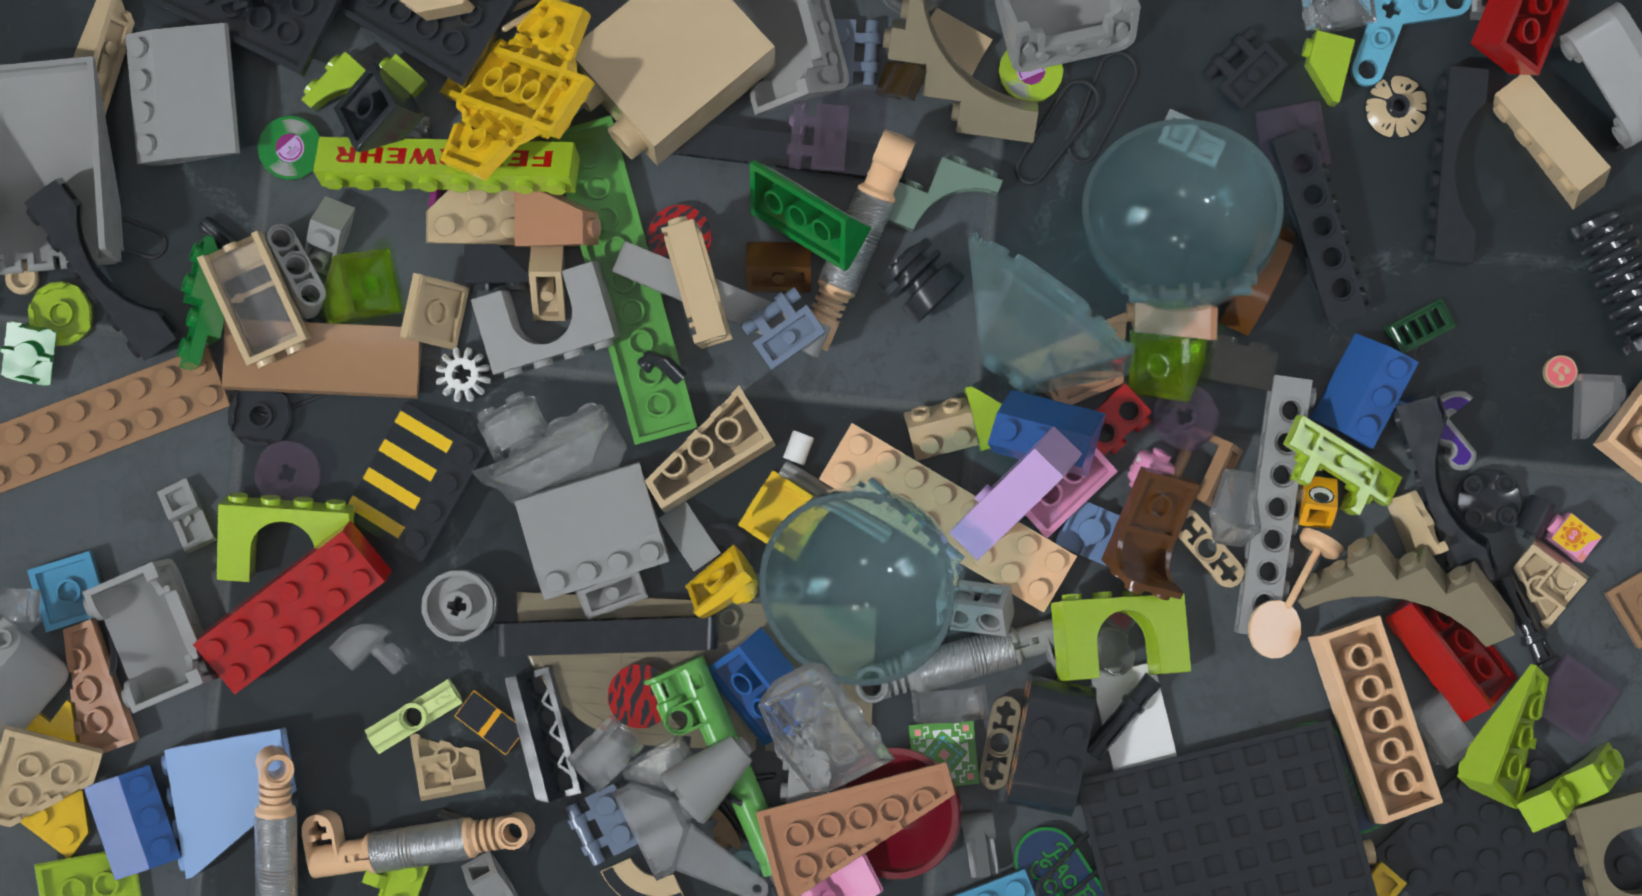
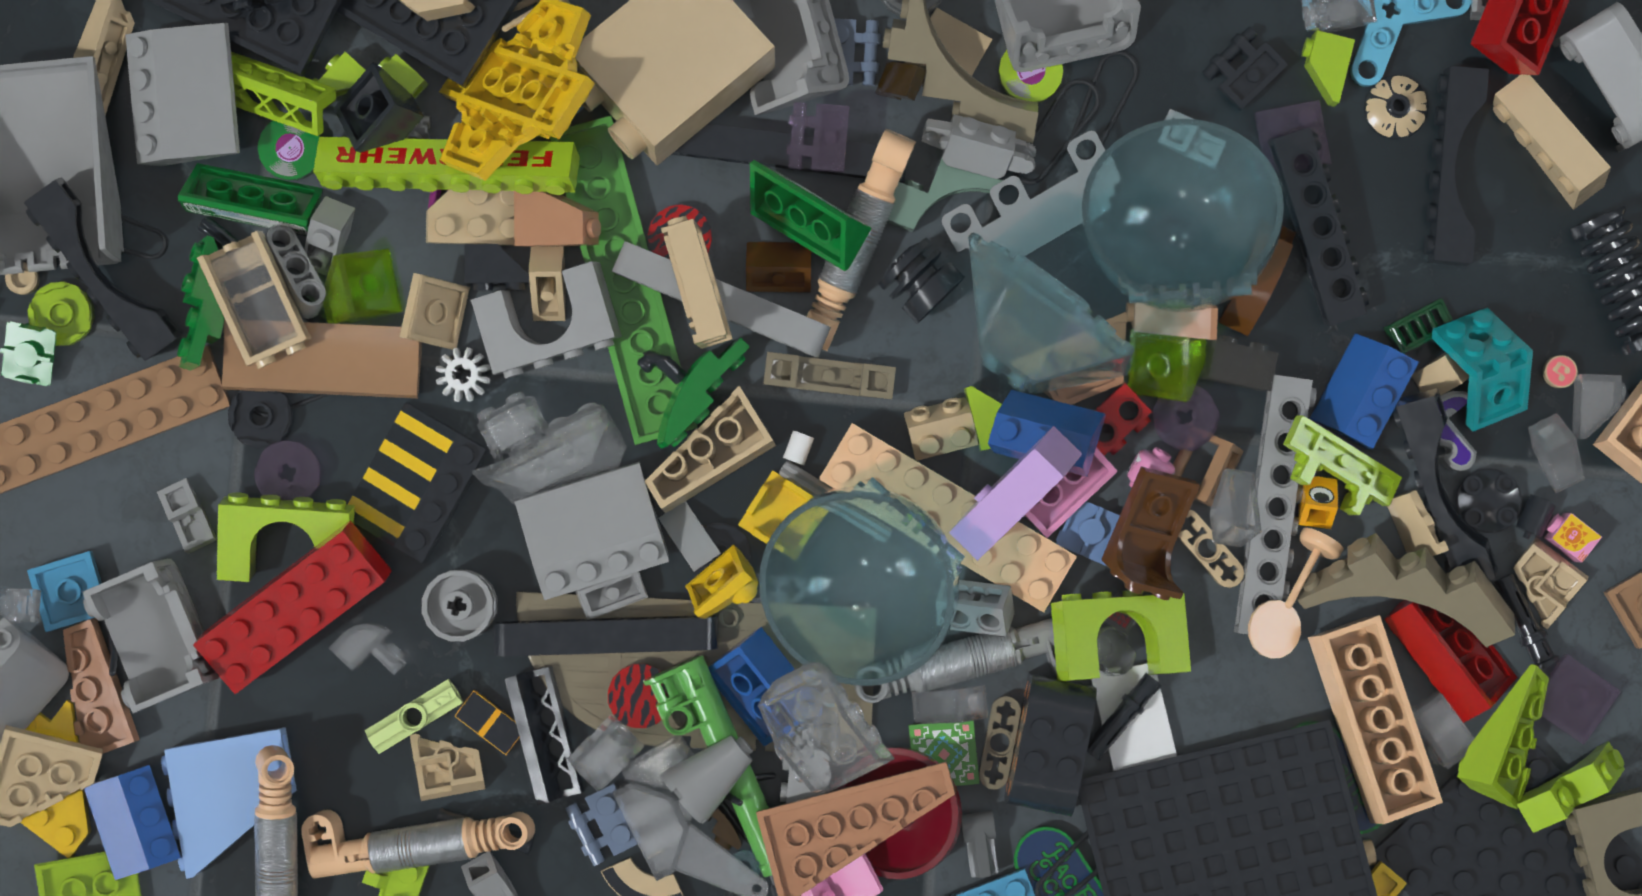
sand blue plate [741,287,826,371] -> none
none -> green slope [178,163,323,236]
none -> lime fence [231,52,336,136]
none -> green slope [657,338,750,449]
none -> dark tan slope [763,352,896,400]
none -> light grey hinge [921,114,1036,179]
none -> light grey piece [942,131,1119,262]
none -> tan slope [1411,352,1469,395]
none -> teal bracket [1432,307,1533,431]
none -> clear slope [1528,413,1585,493]

